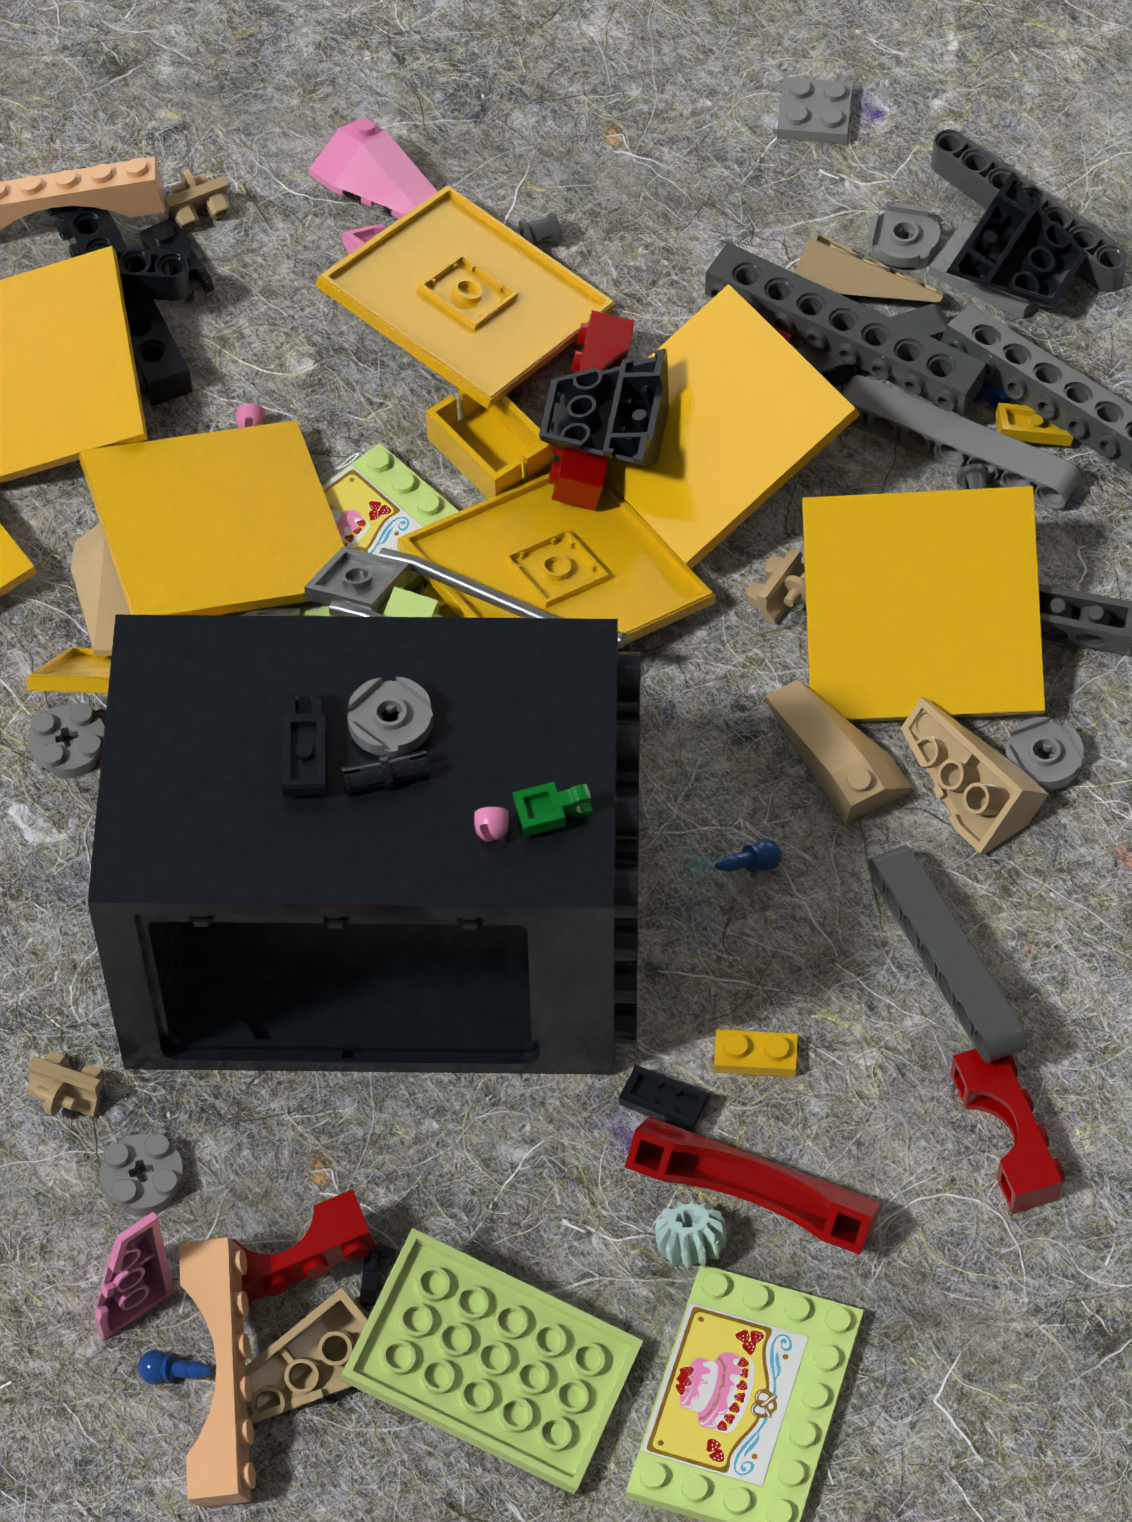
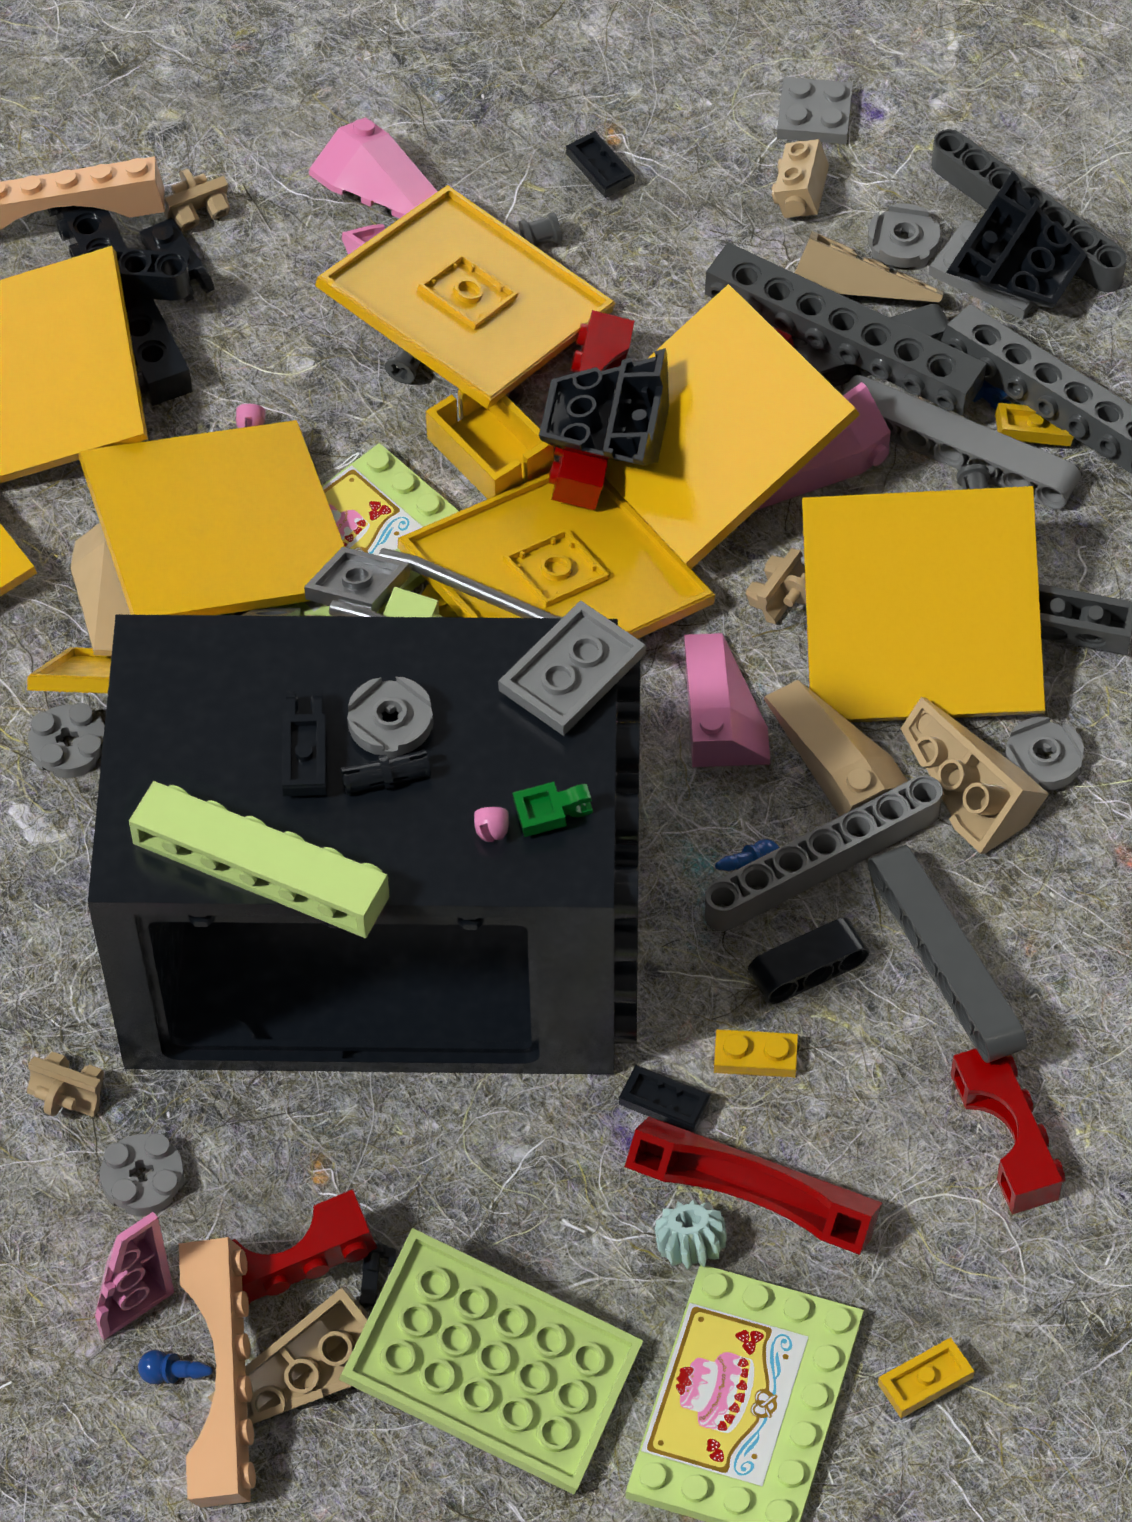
none -> yellowish green brick [129,781,390,938]
none -> dark grey bush [385,347,421,384]
none -> light grey plate [498,600,646,736]
none -> black plate [566,131,635,198]
none -> bright pink wedge [684,633,770,767]
none -> light grey beam [704,775,943,931]
none -> black beam [748,918,870,1004]
none -> bright pink wedge [757,382,891,510]
none -> tan brick [772,139,829,218]
none -> yellow plate [878,1337,975,1418]

